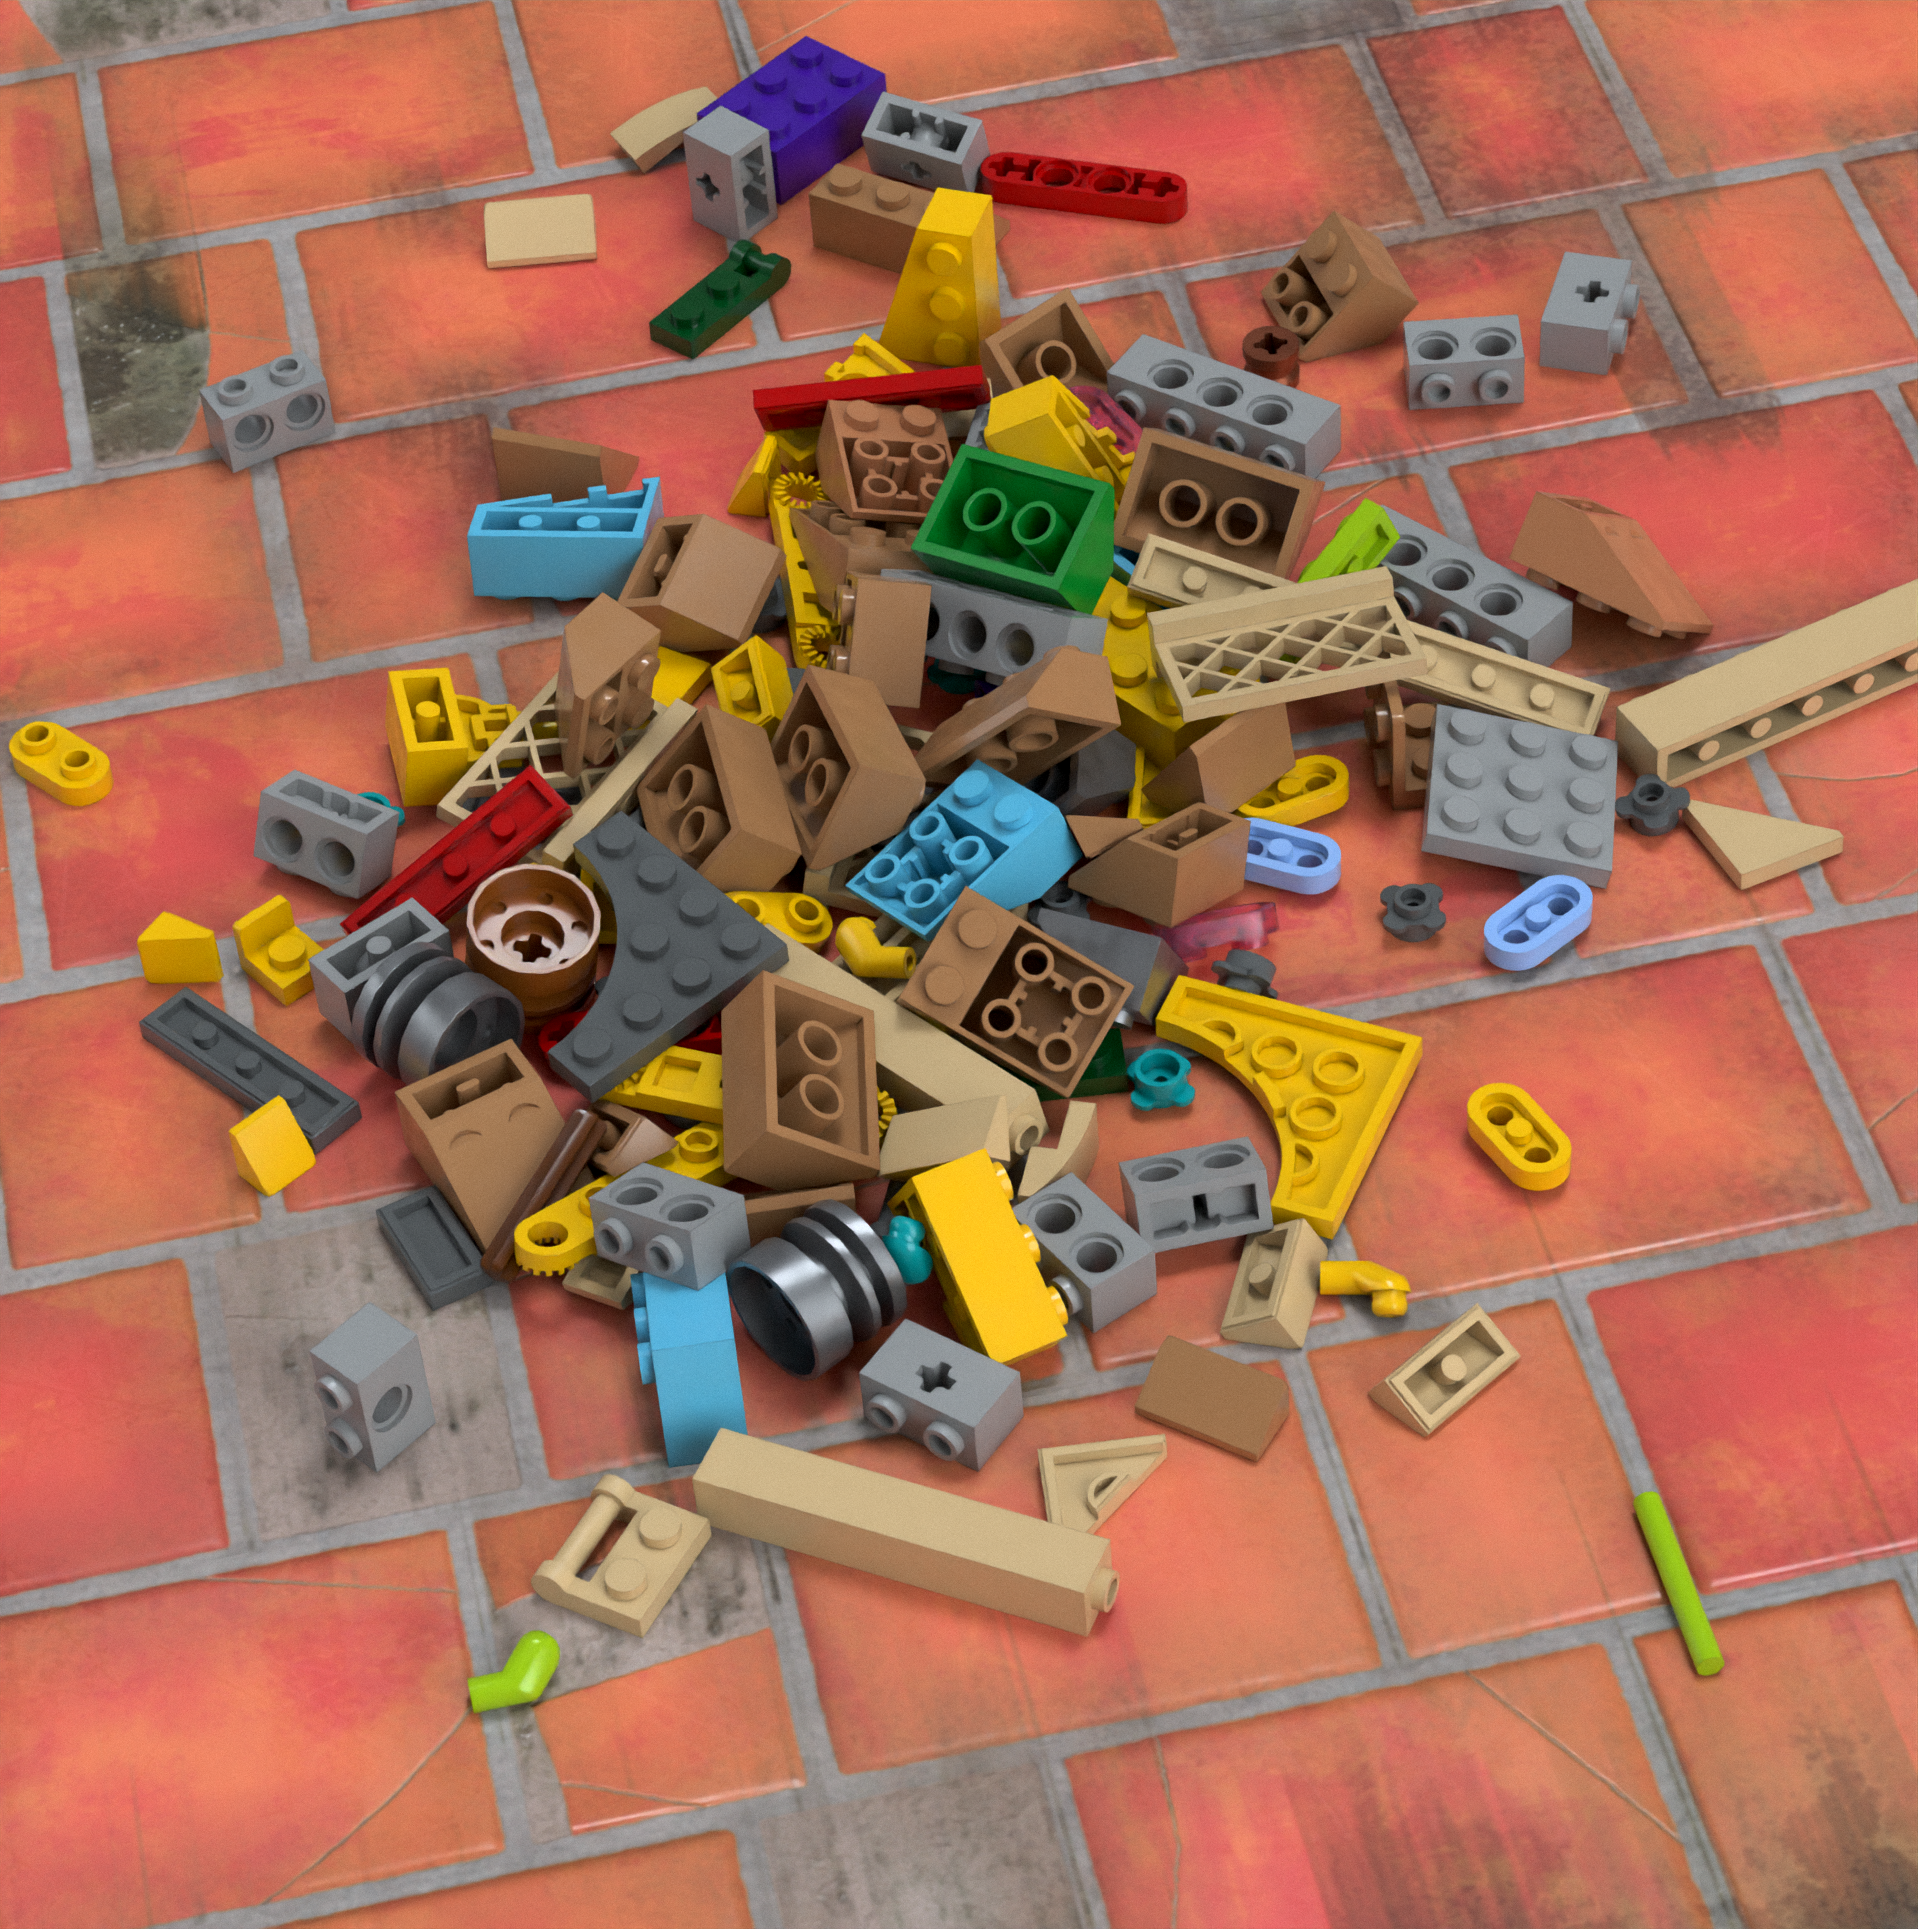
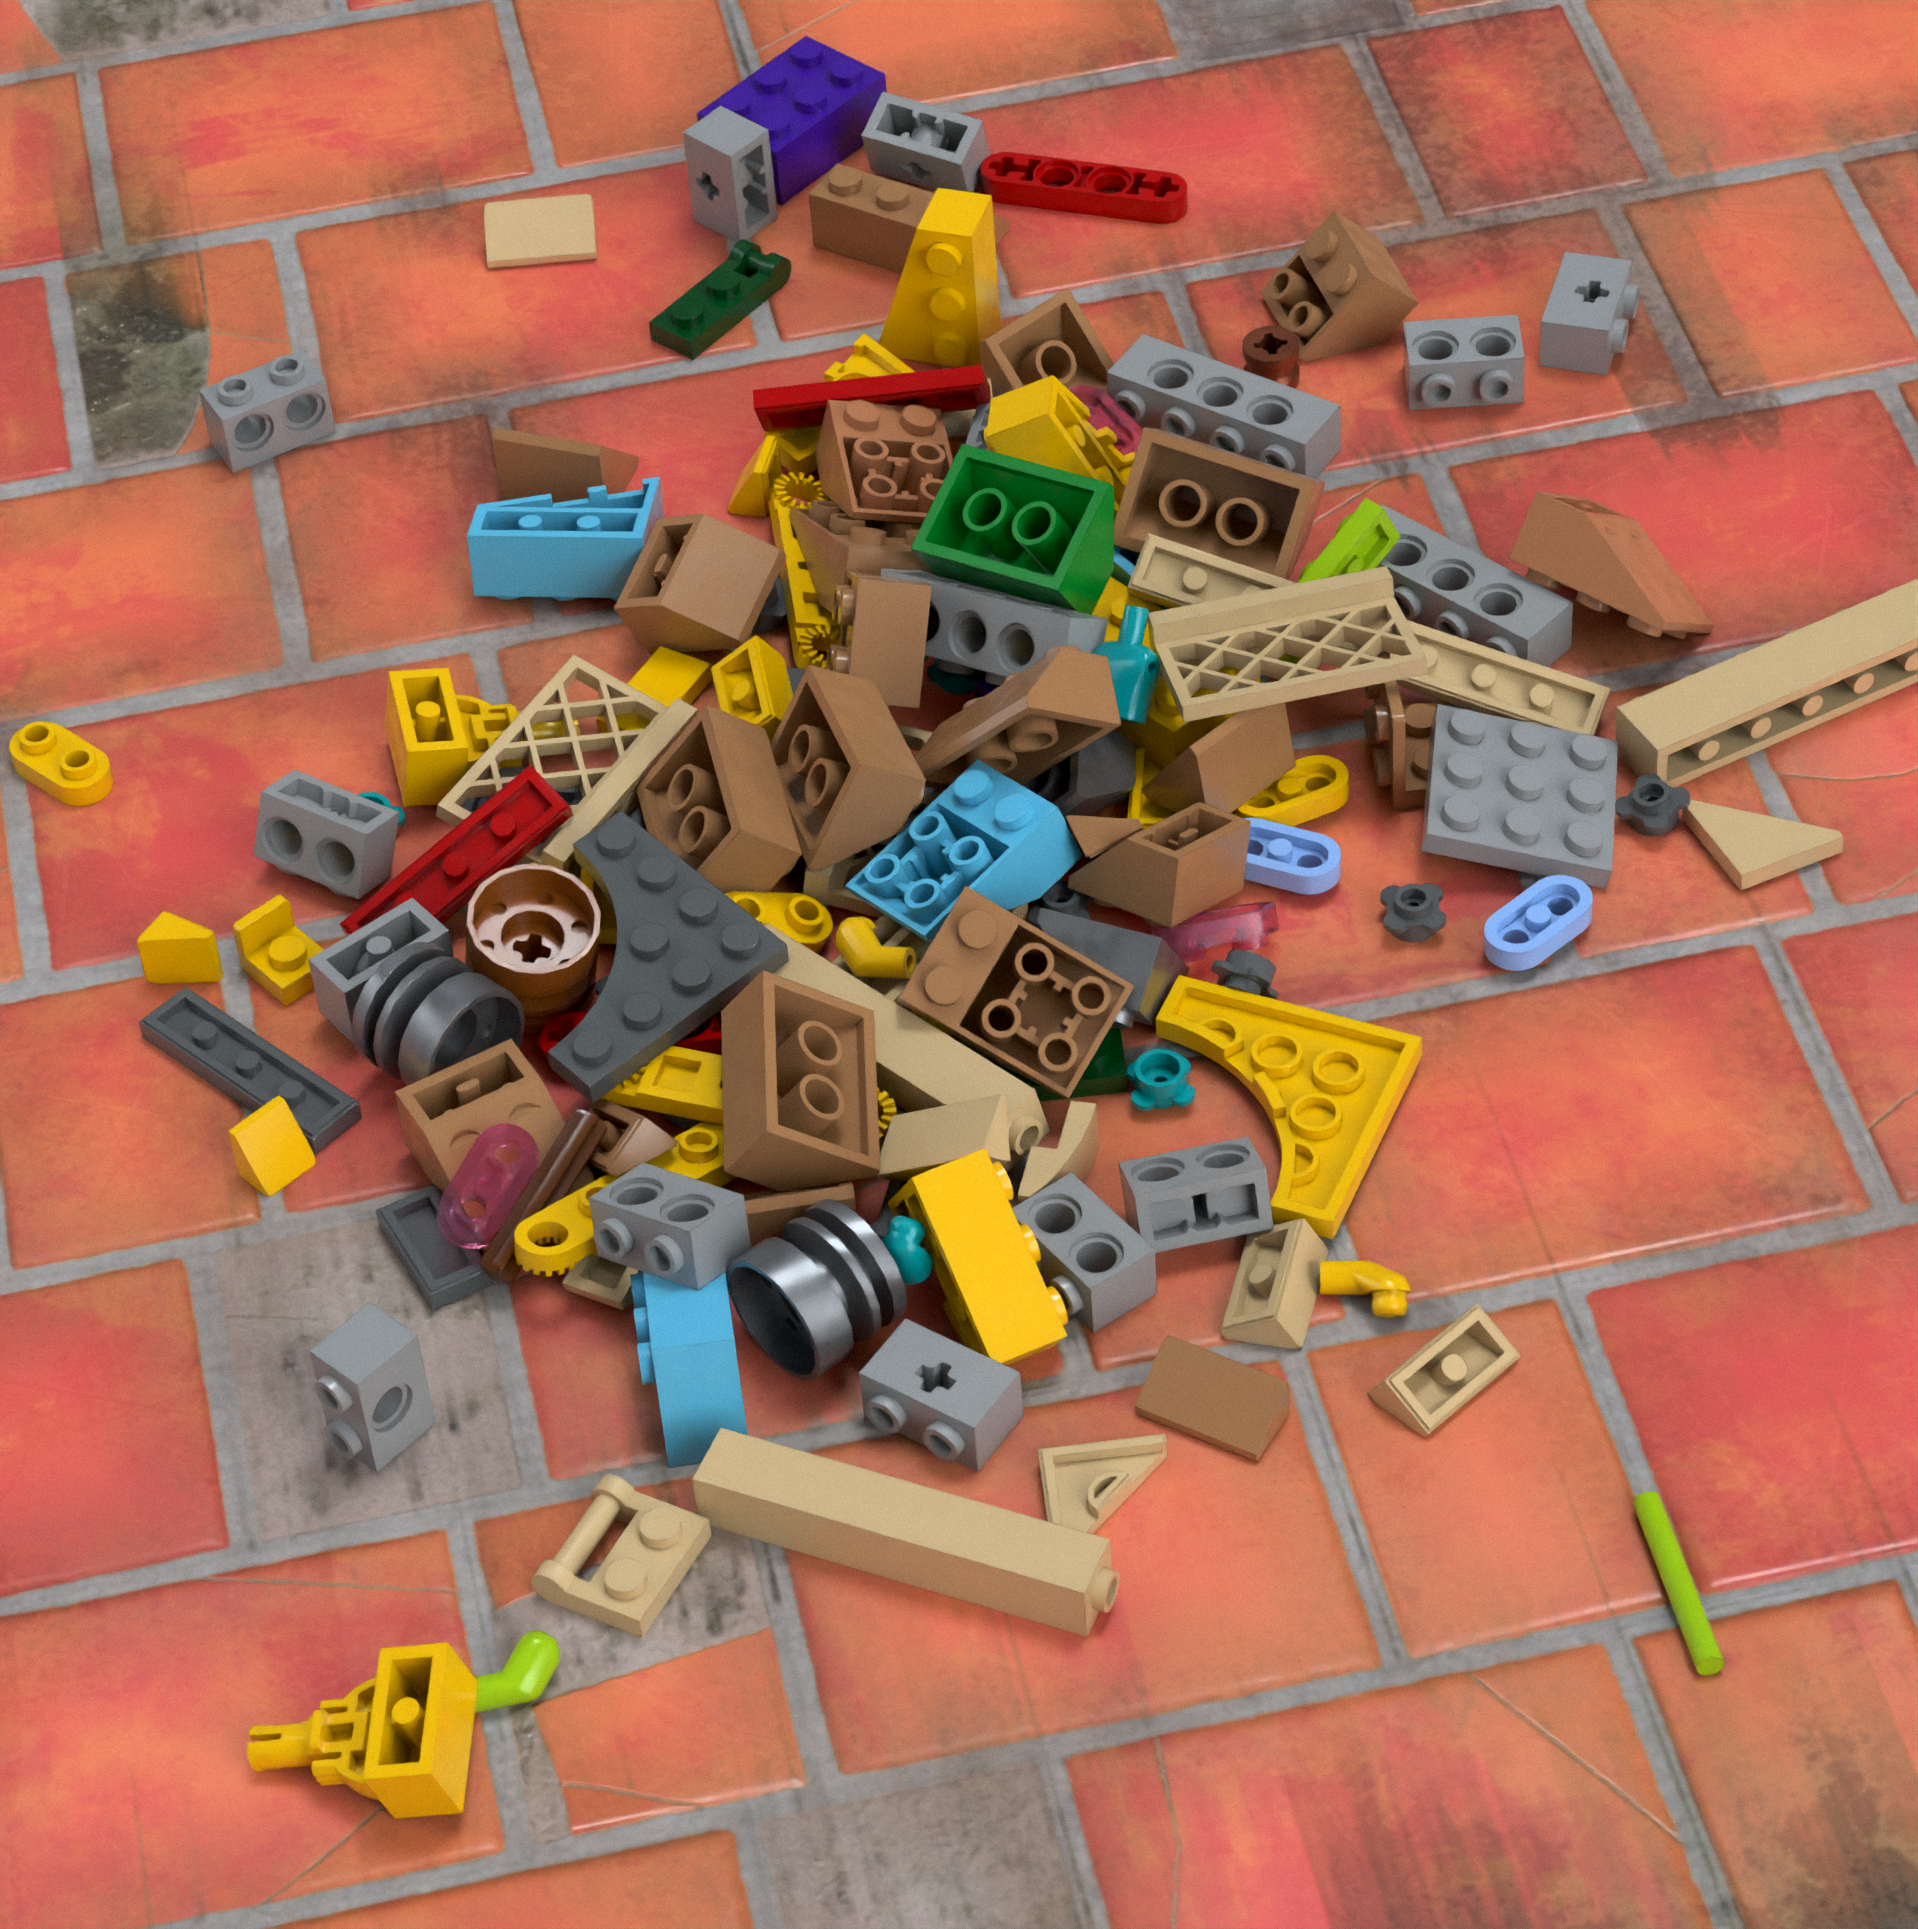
medium nougat slope [554,592,661,779] -> none
tan slope [610,87,718,173] -> none
yellow plate [1467,1083,1572,1191] -> none
none -> yellow brick [247,1642,479,1819]
none -> clear pink plate [437,1123,539,1249]
none -> teal piece [1093,605,1160,724]

